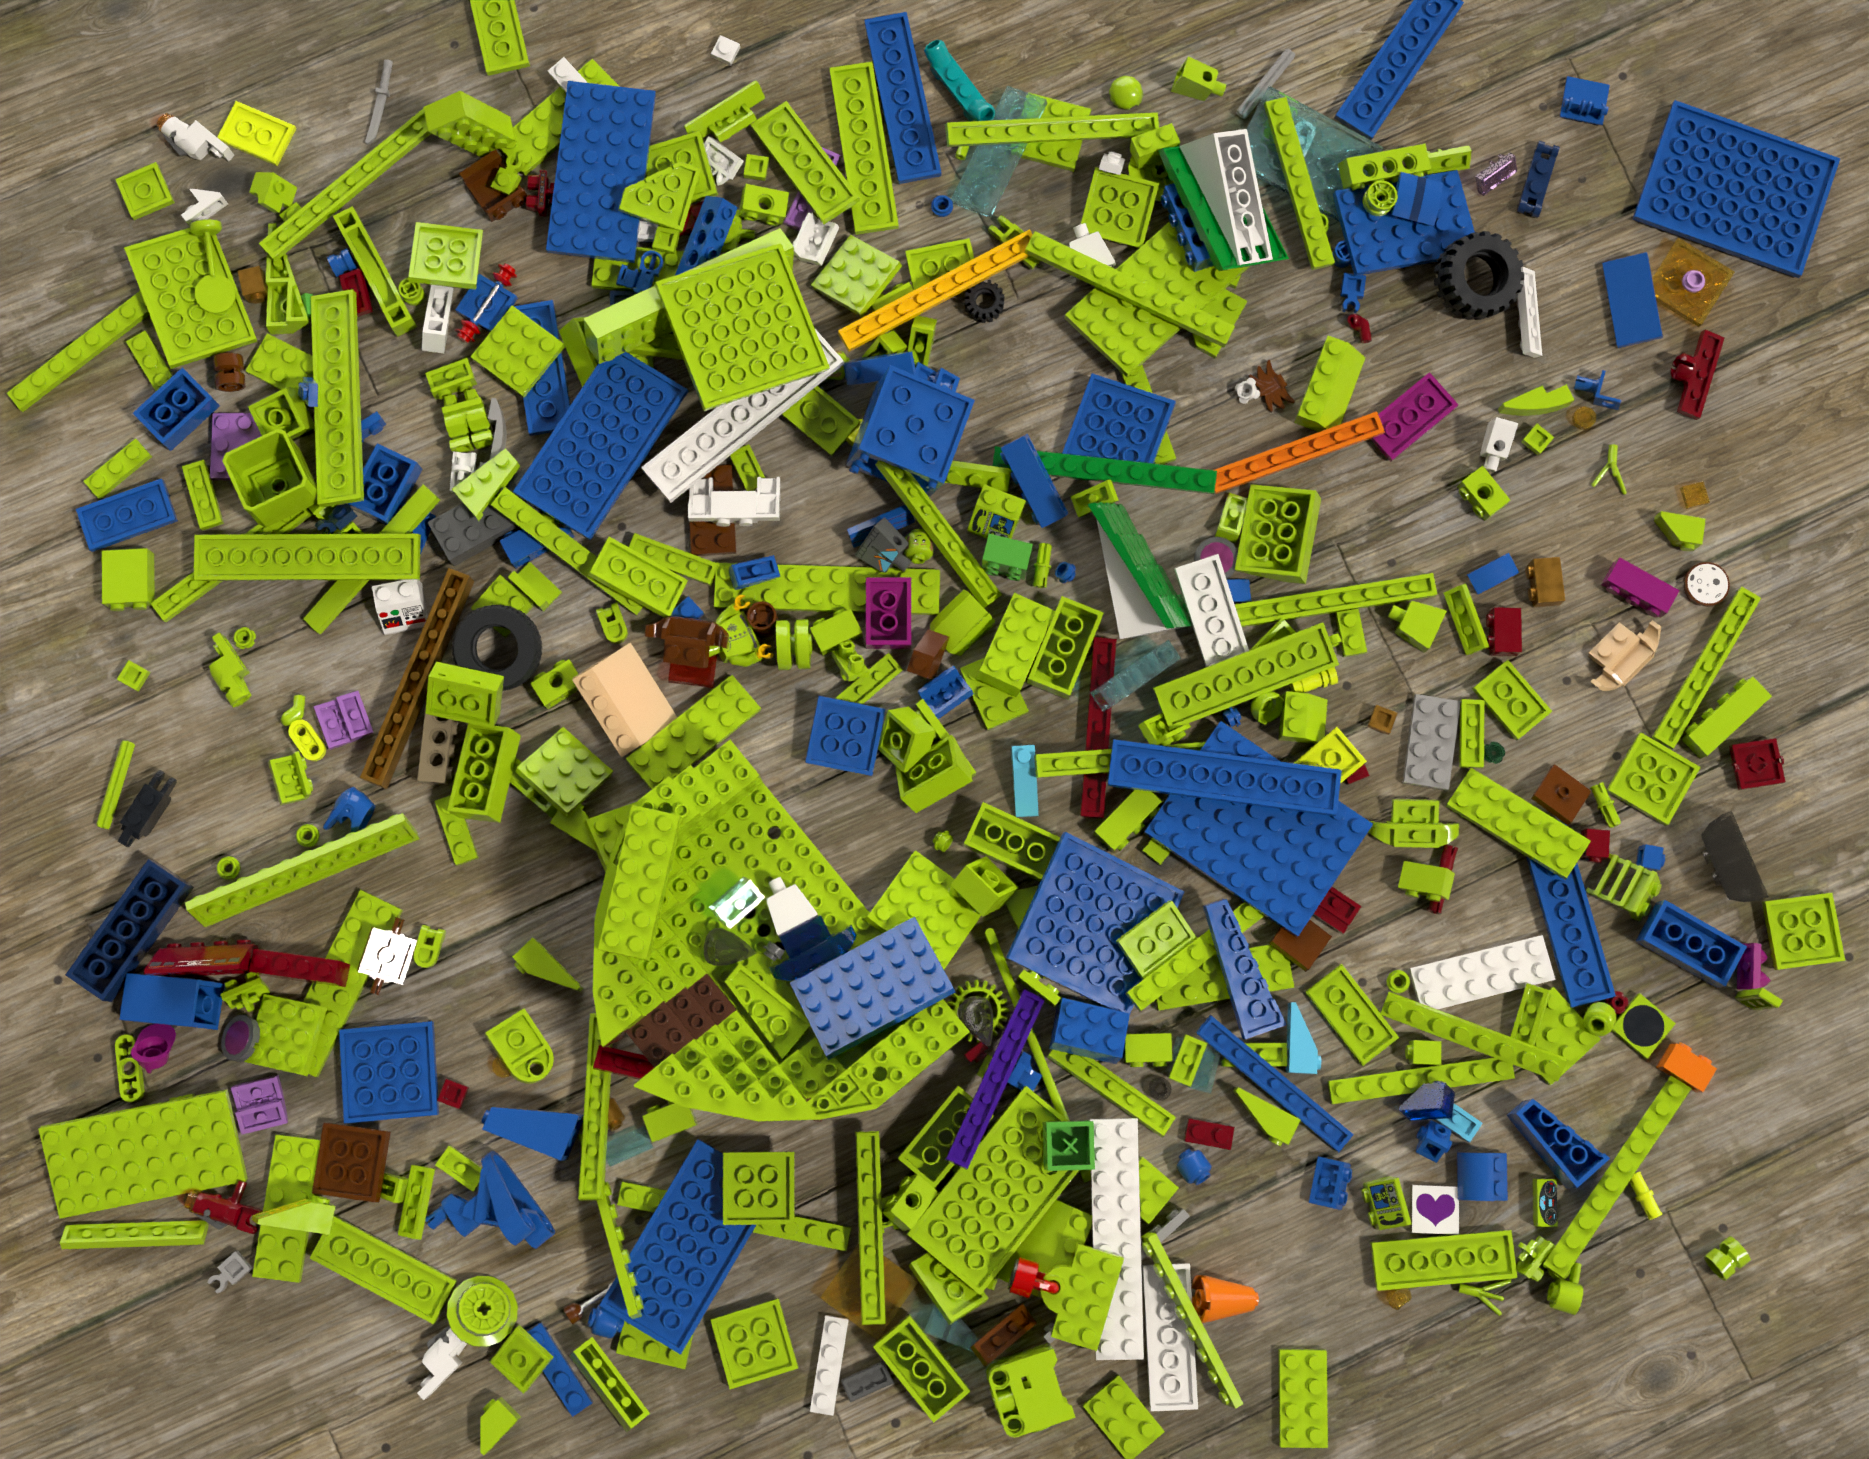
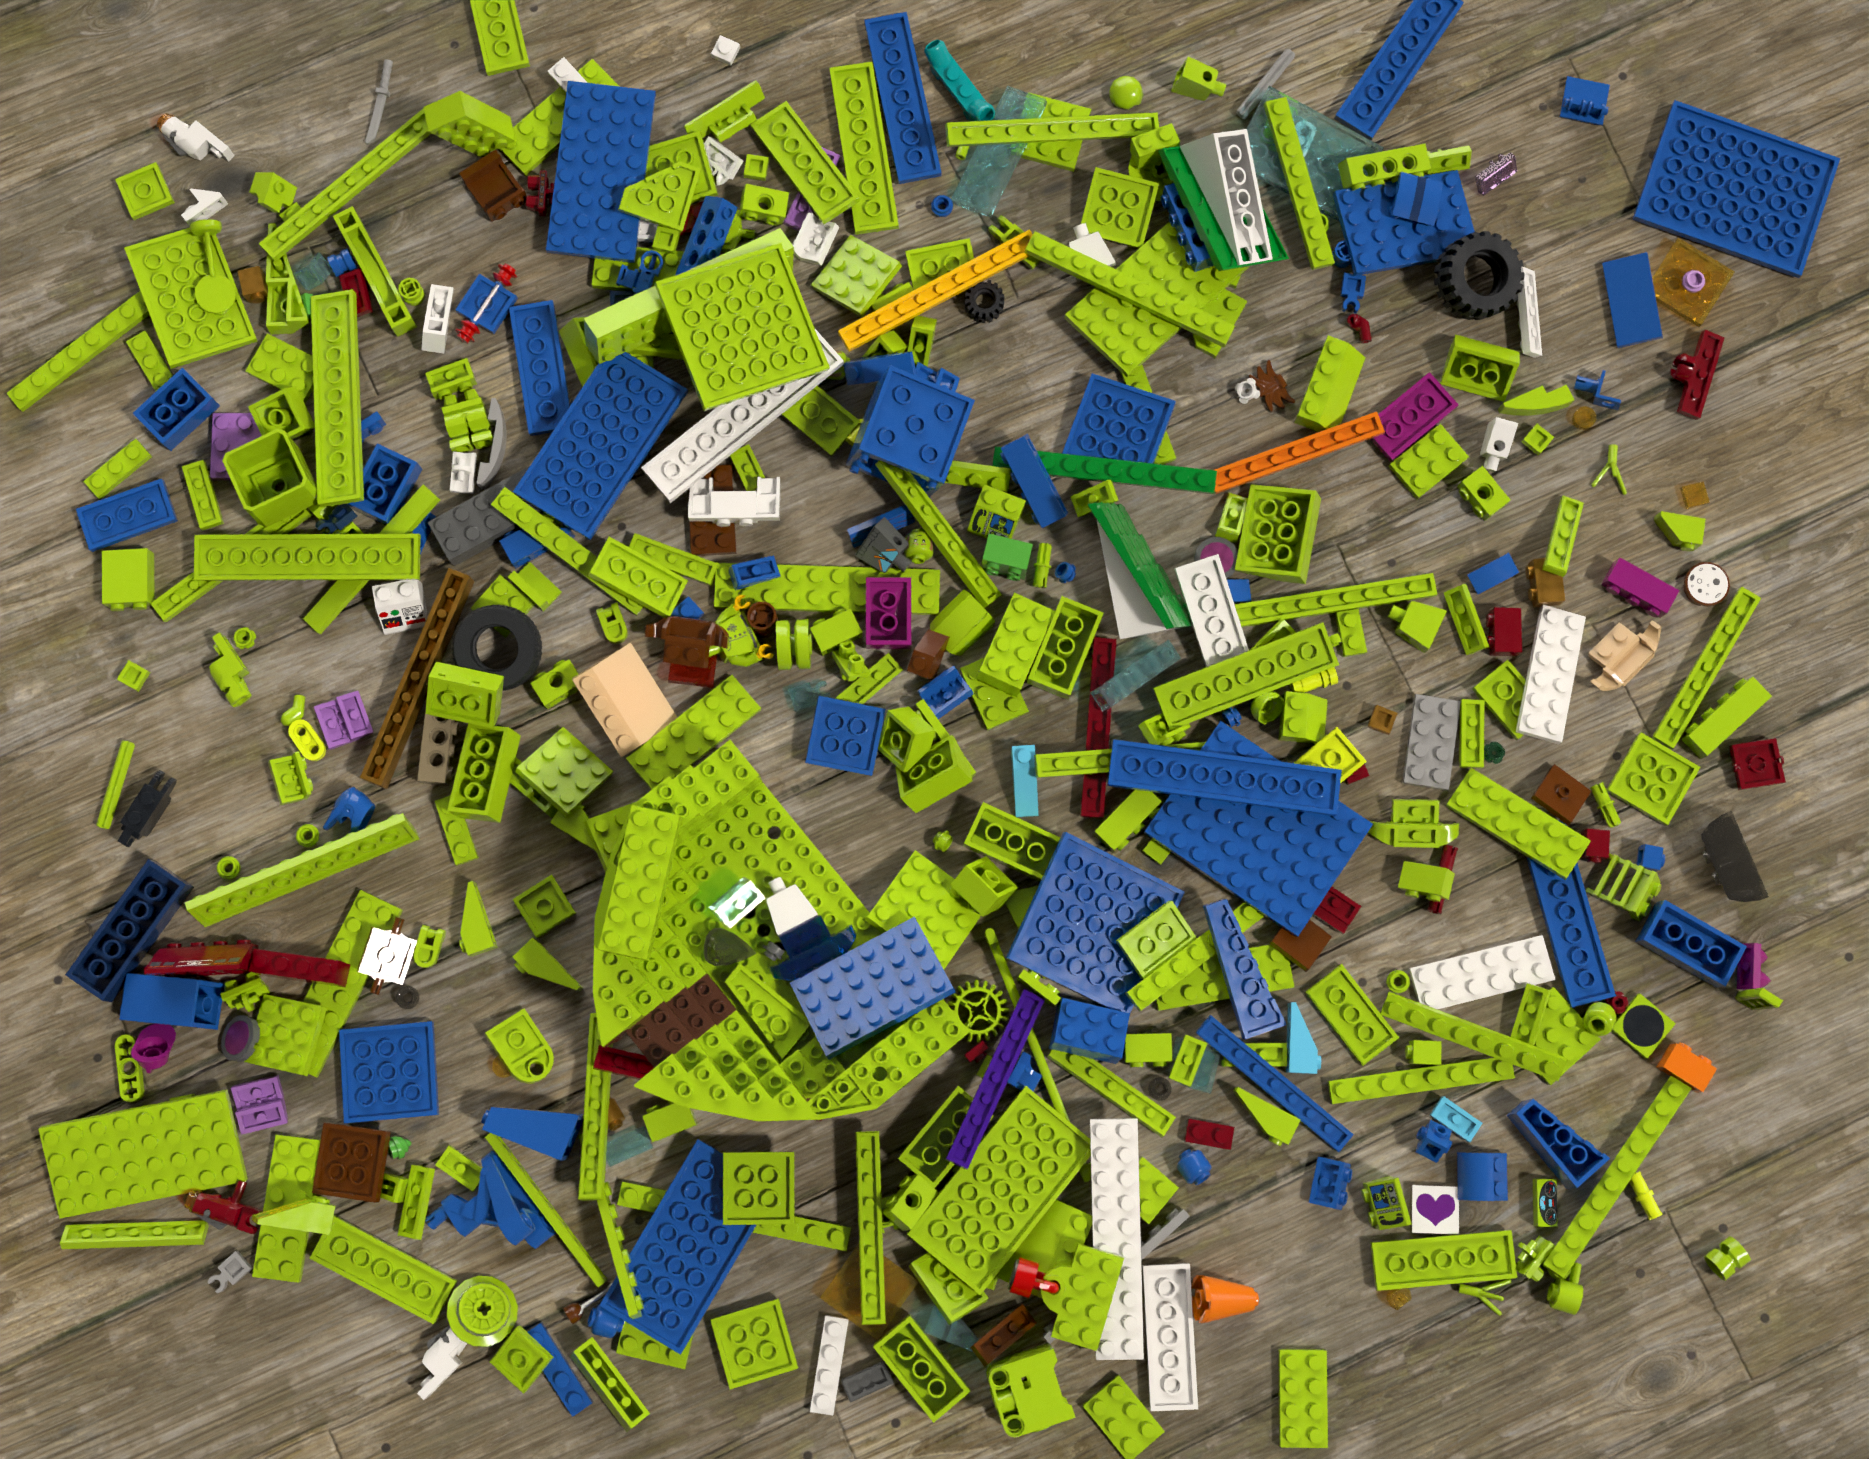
reddish brown wheel [213,353,246,392] -> none
neon yellow tile [217,101,296,166] -> none
blue plate [298,377,318,407] -> none
lime plate [408,222,483,290] -> none
dark red plate [437,1079,469,1109] -> none
lime wing [452,448,520,521] -> none
lime plate [471,306,565,398] -> none
lime slope [480,1397,521,1456] -> none
lime plate [491,155,525,196] -> none
clear smoke piece [957,996,993,1047] -> none
bright green brick [1042,1120,1095,1171] -> none
white plate [1099,152,1125,175] -> none
lime plate [1141,1232,1243,1409] -> none
lime wheel [1362,180,1398,216] -> none
clear blue slope [1399,1081,1455,1121] -> none
dark blue plate [1516,140,1560,218] -> none
lime plate [1762,893,1845,970] -> none
none -> clear light blue panel [293,252,333,291]
none -> bright green plate [388,1136,412,1160]
none -> clear smoke plate [396,986,420,1009]
none -> lime slope [459,881,498,957]
none -> lime tile [485,1133,608,1287]
none -> lime tile [512,875,577,938]
none -> clear light blue plate [788,681,830,712]
none -> lime plate [1388,424,1469,500]
none -> lime slope [1440,334,1520,402]
none -> white plate [1516,605,1586,745]
none -> lime tile [1542,496,1584,577]

